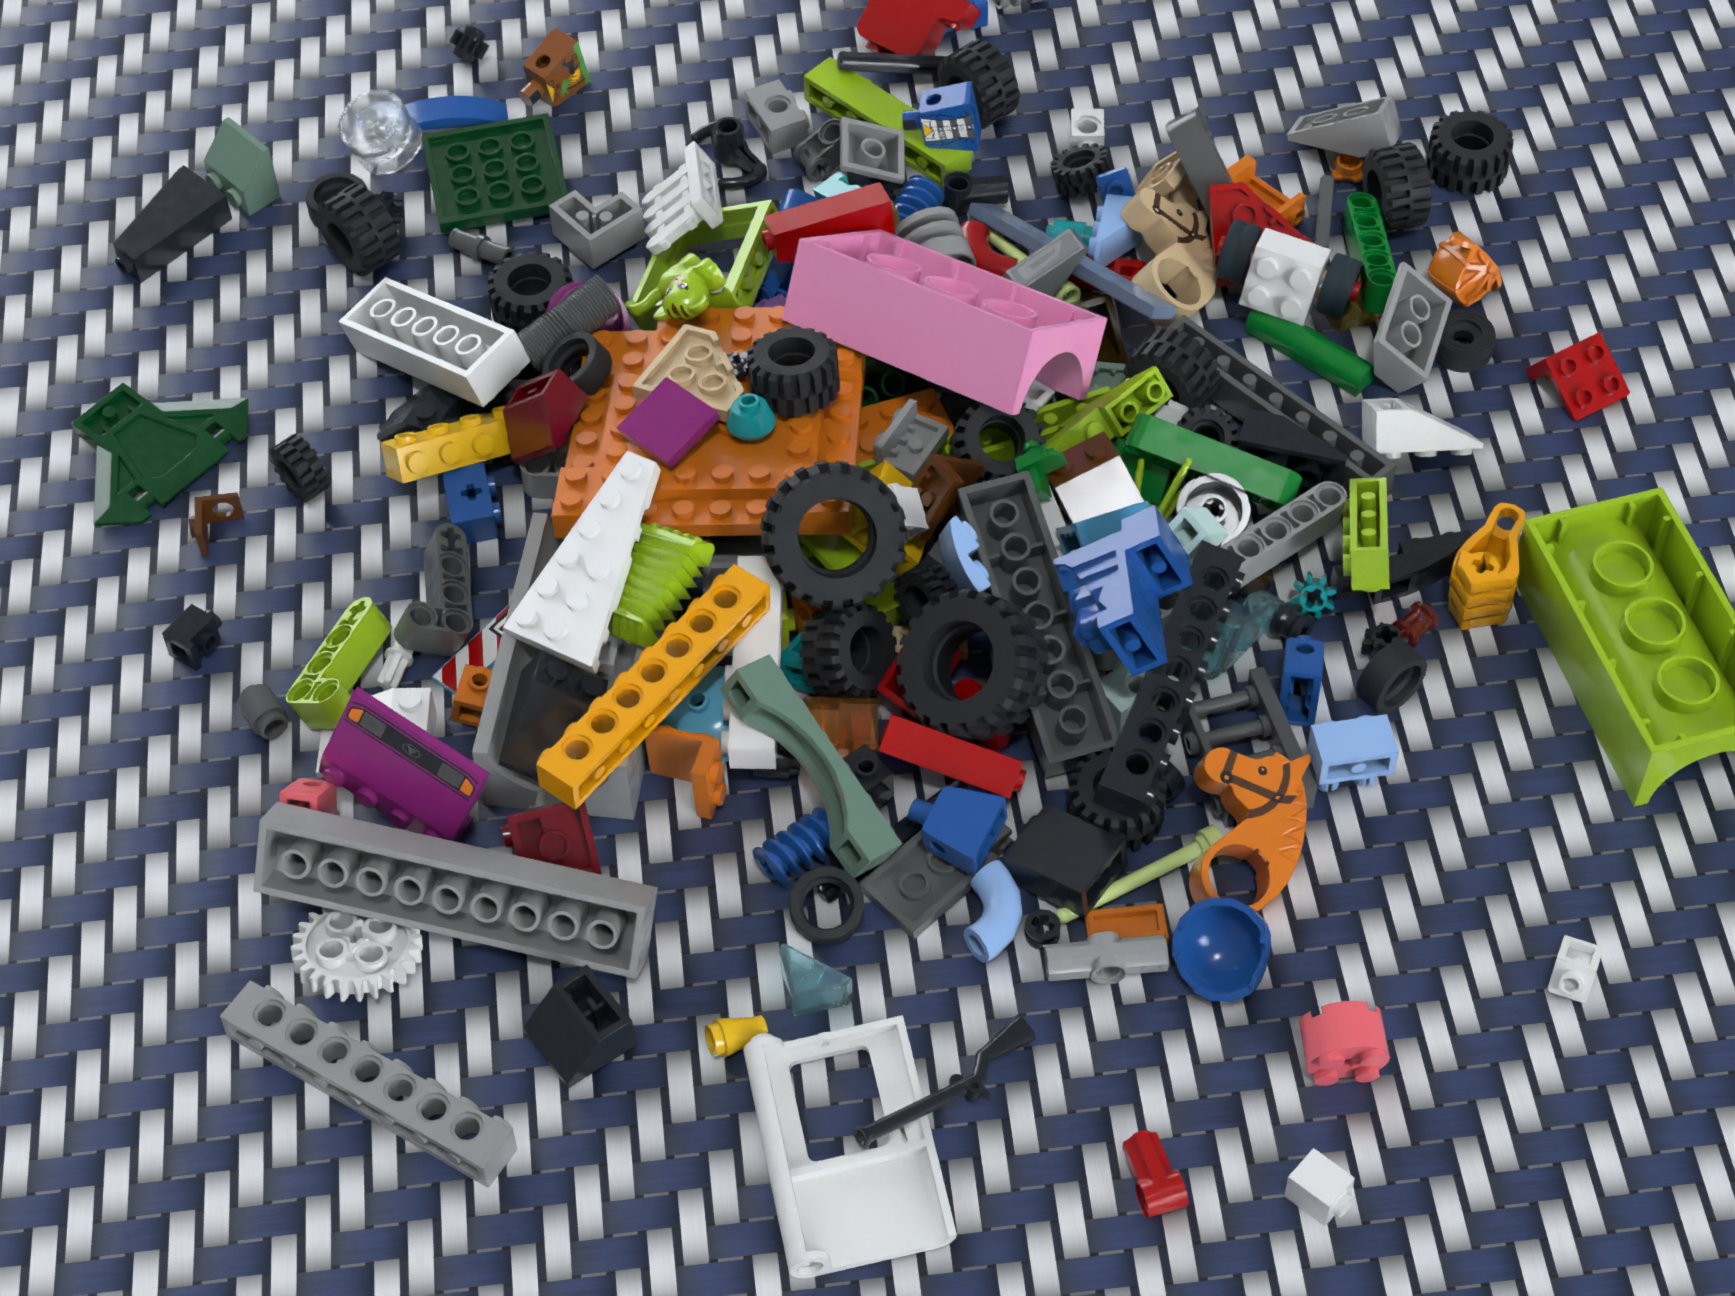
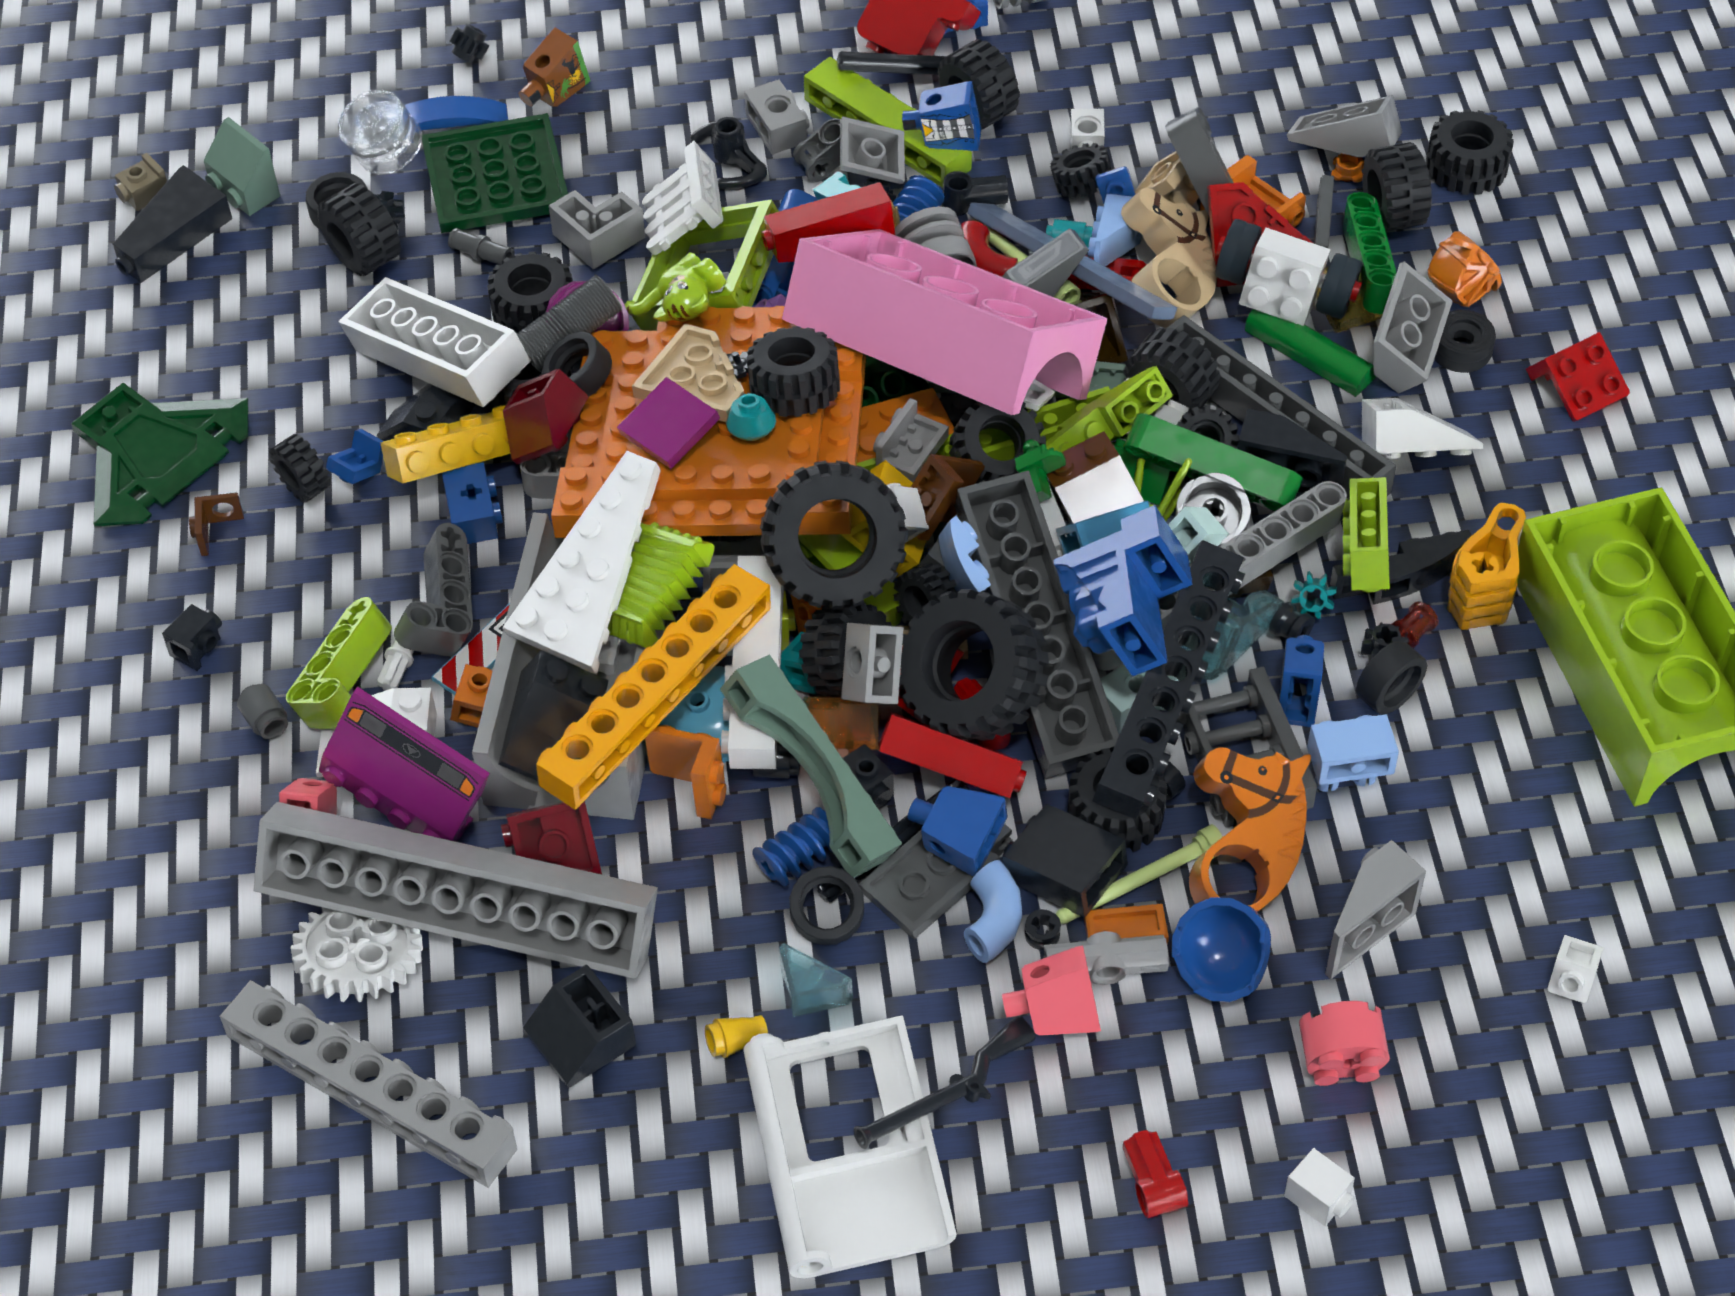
none -> dark tan brick [114,153,167,211]
none -> blue bracket [326,429,383,484]
none -> light grey brick [841,623,904,704]
none -> coral torso [1002,945,1101,1036]
none -> light grey slope [1325,840,1426,979]

